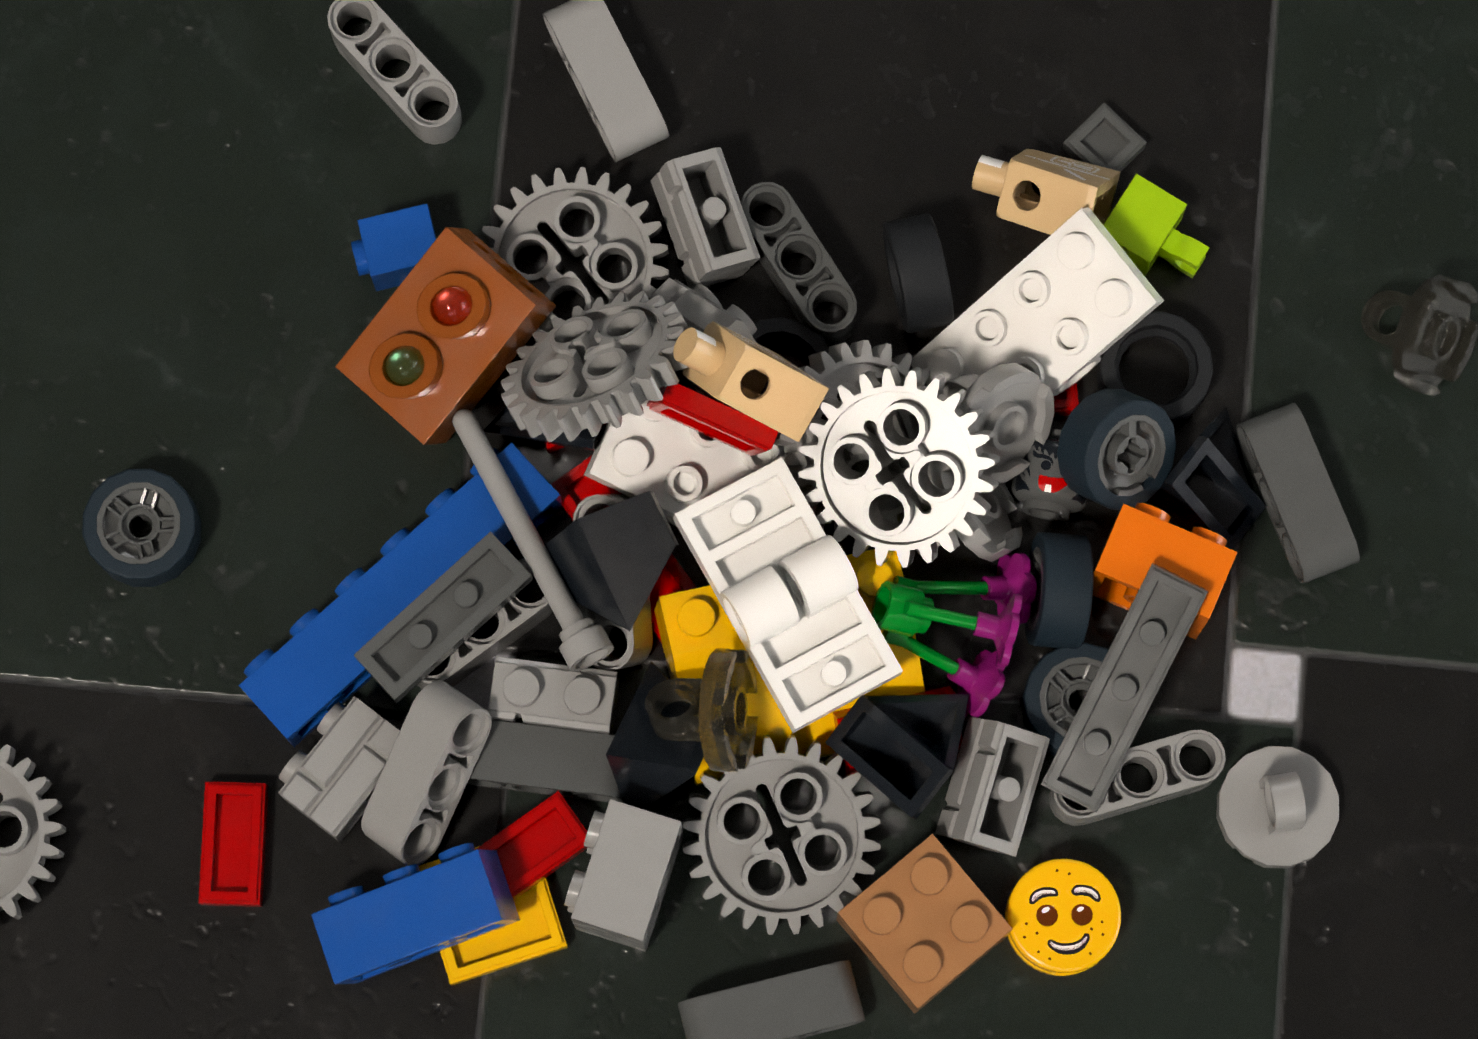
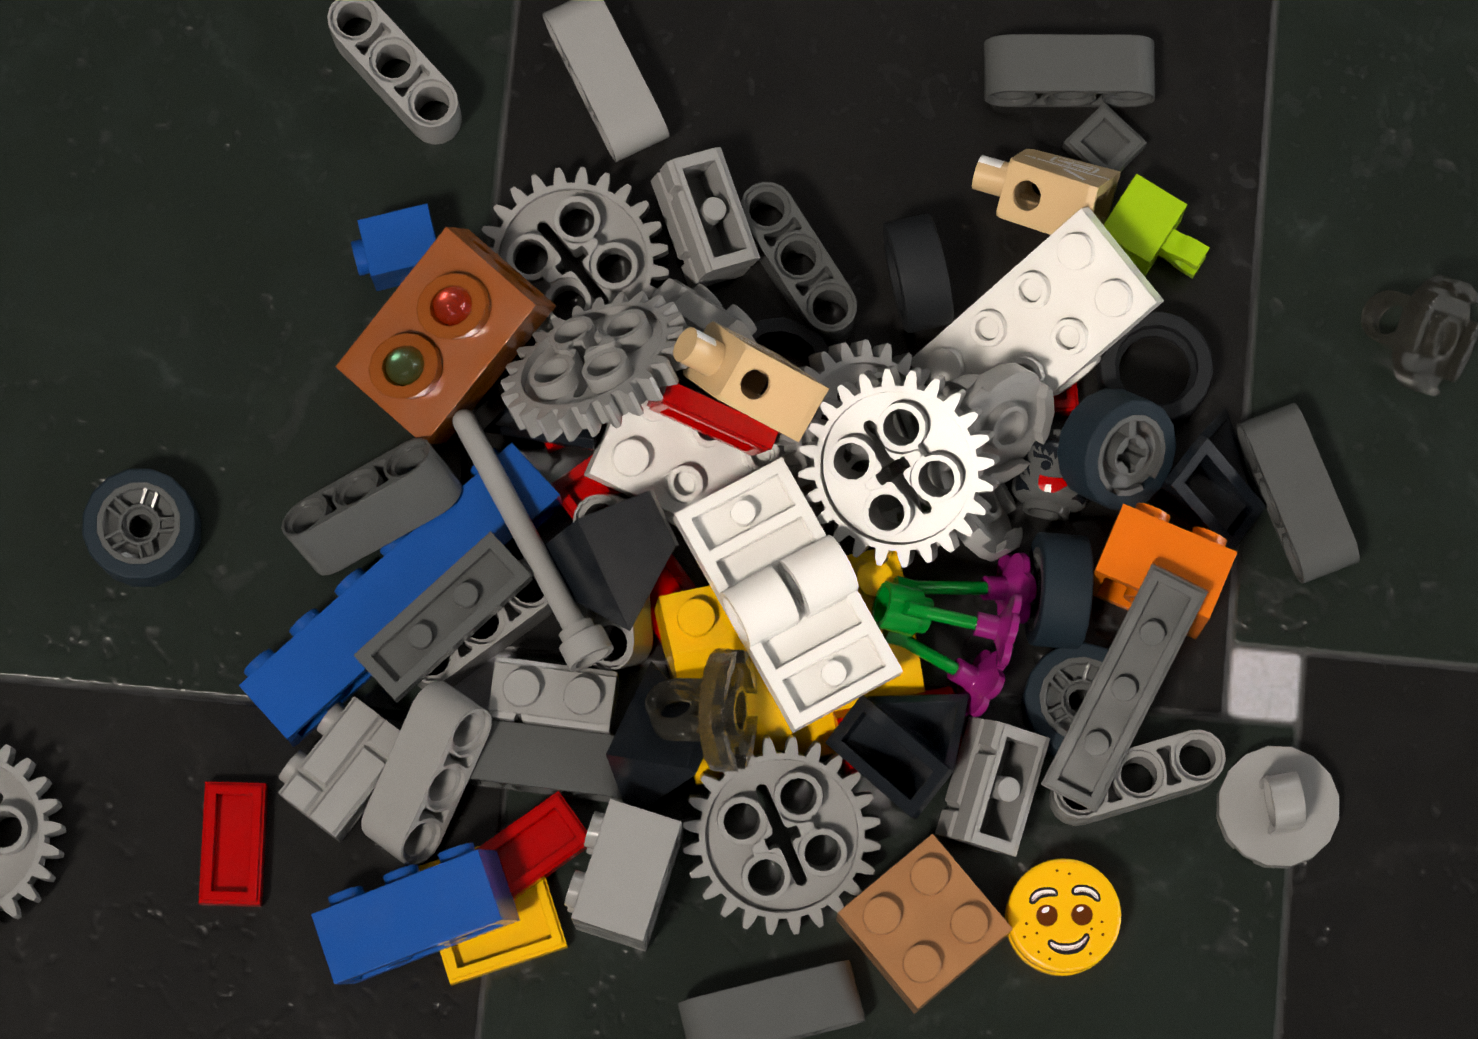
none -> dark grey beam [281,438,462,576]
none -> dark grey beam [984,34,1155,107]

